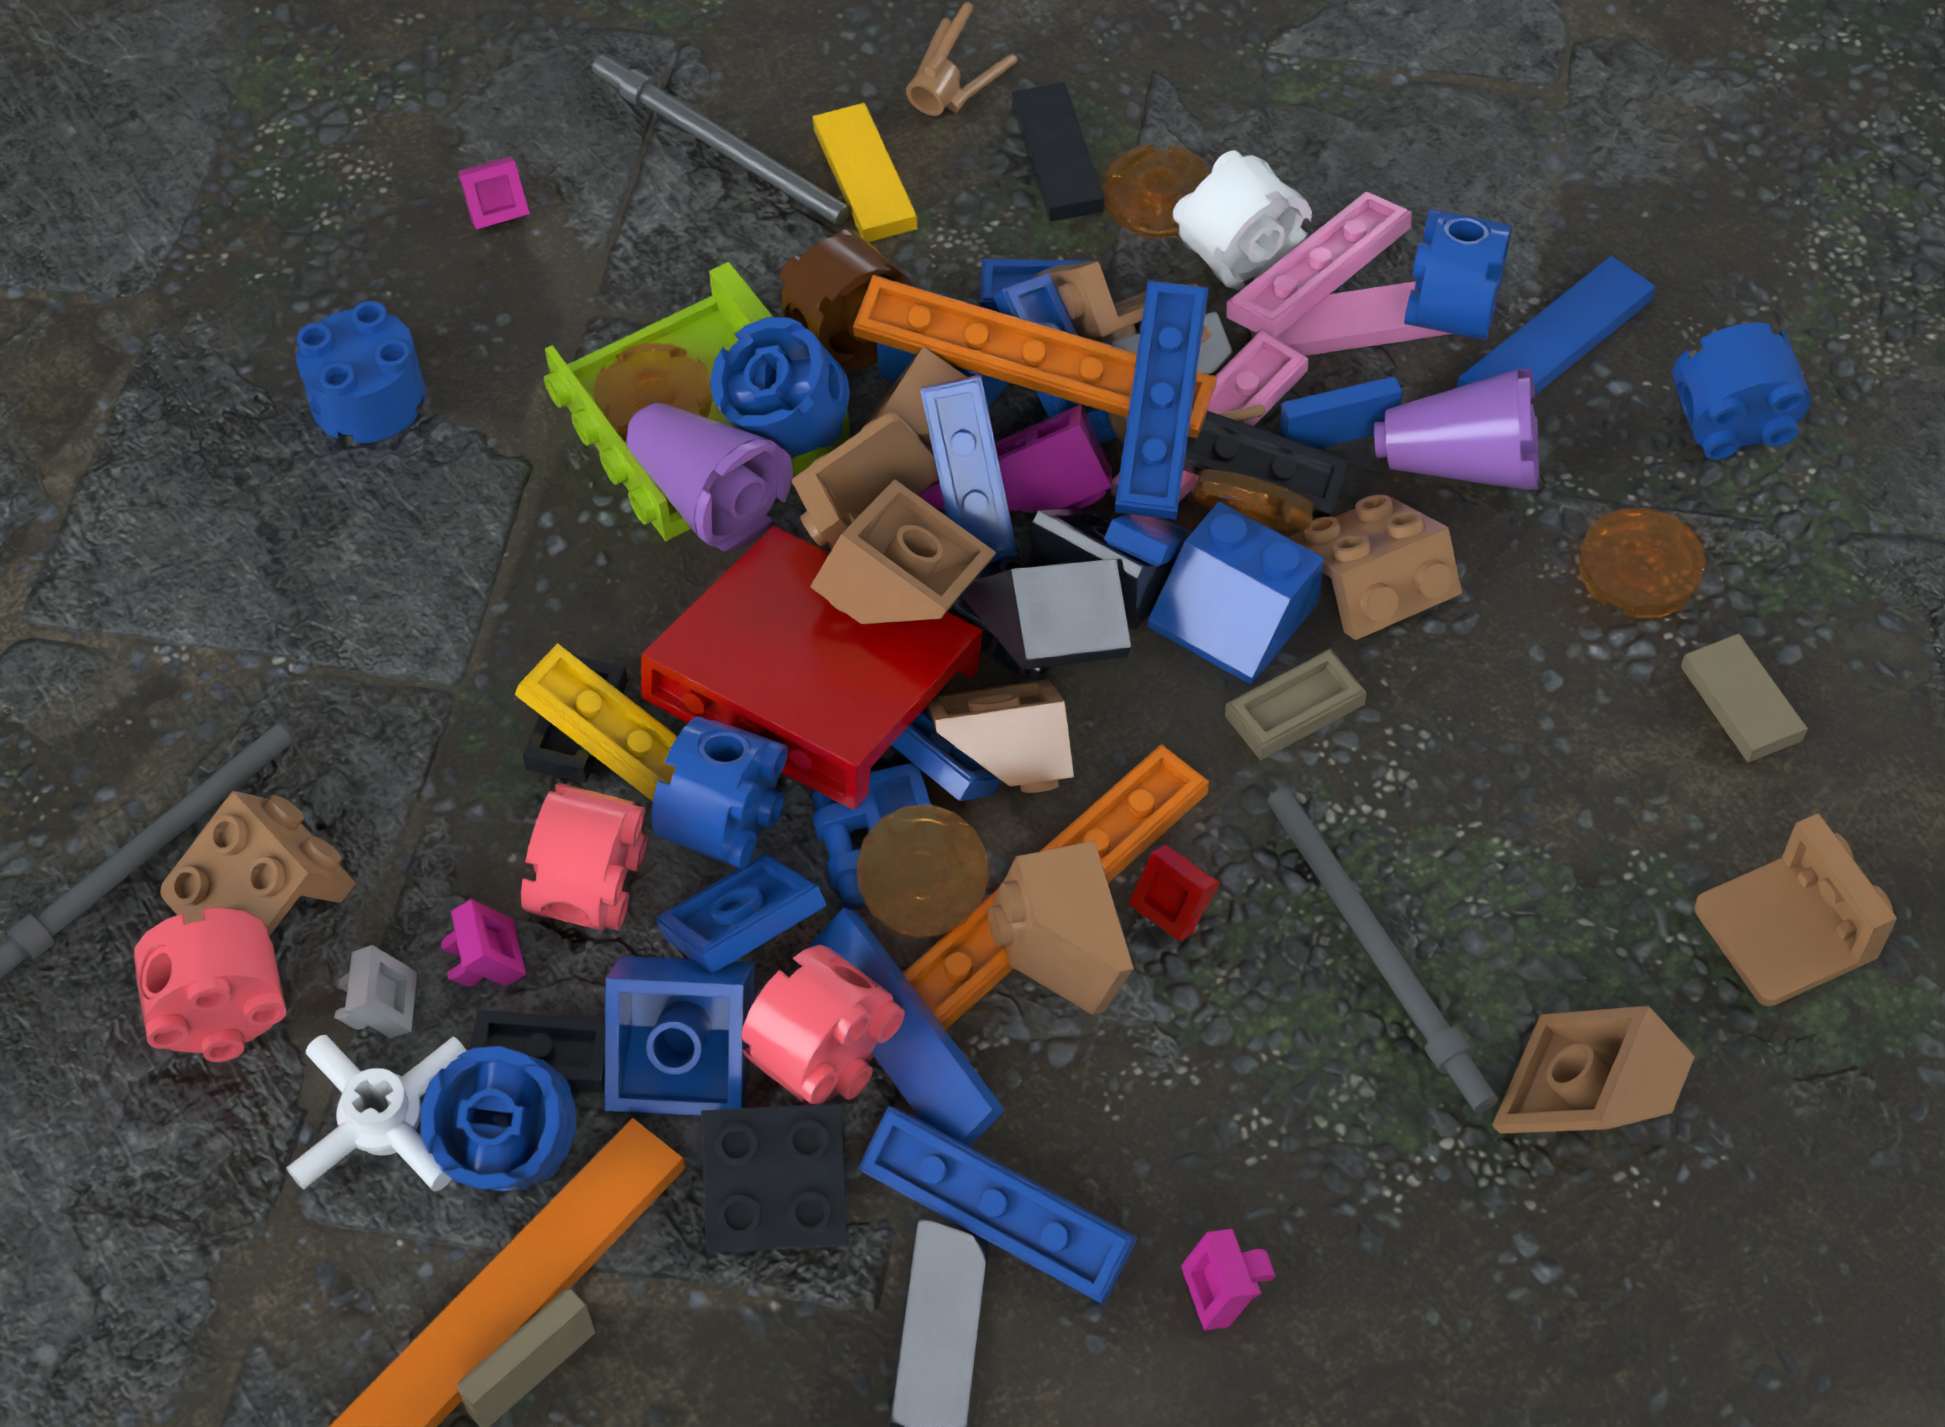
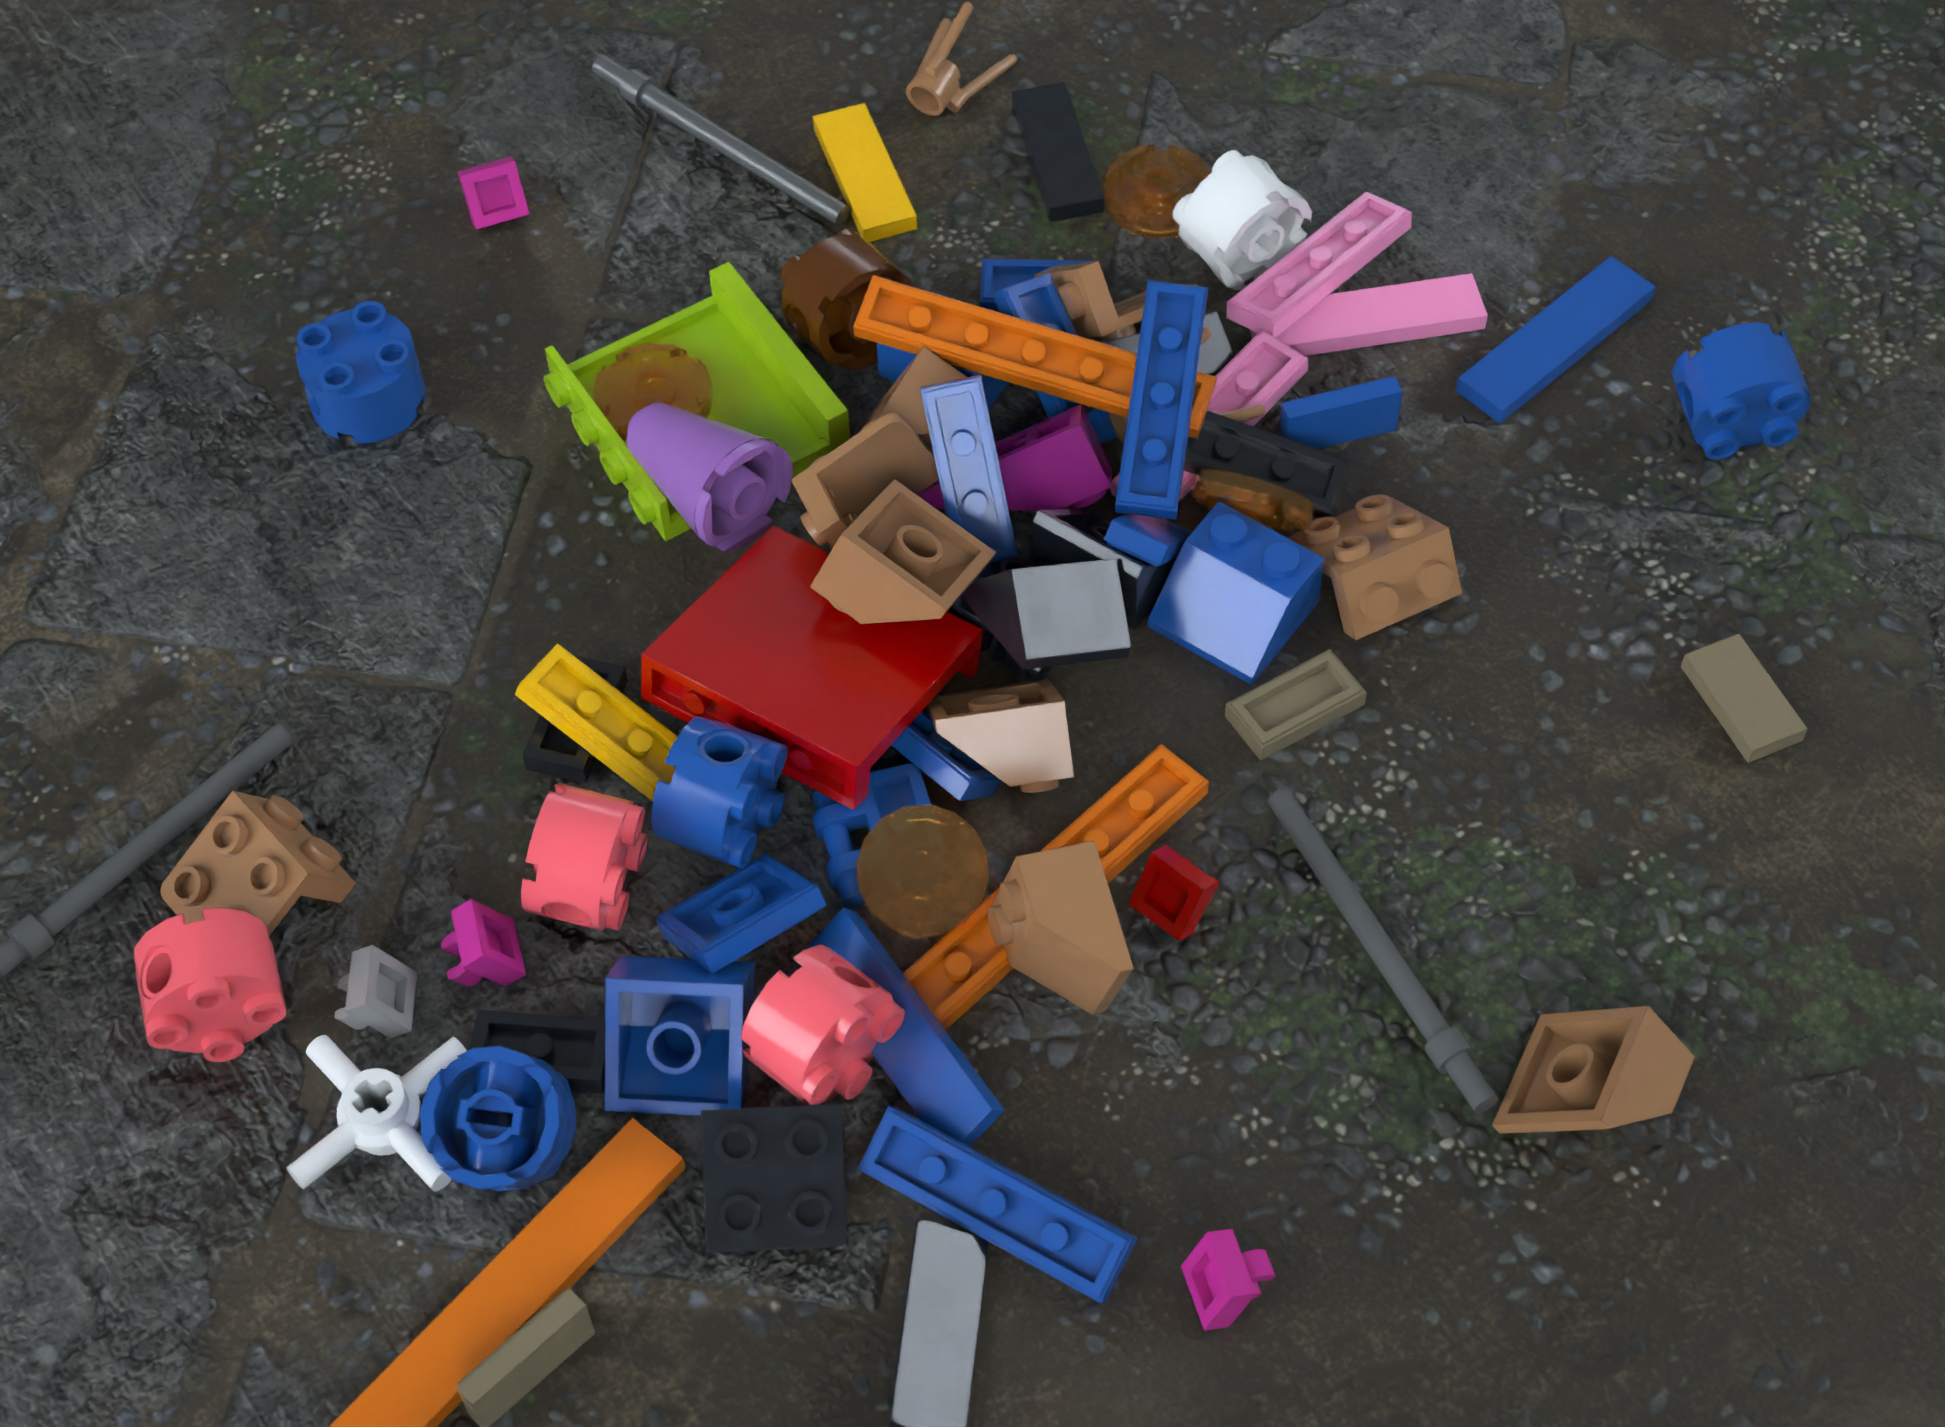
blue brick [710,317,850,458] -> none
medium lavender cone [1374,368,1539,490] -> none
blue brick [1404,209,1512,340] -> none
clear orange tile [1578,508,1706,618] -> none
medium nougat bracket [1694,813,1897,1006] -> none

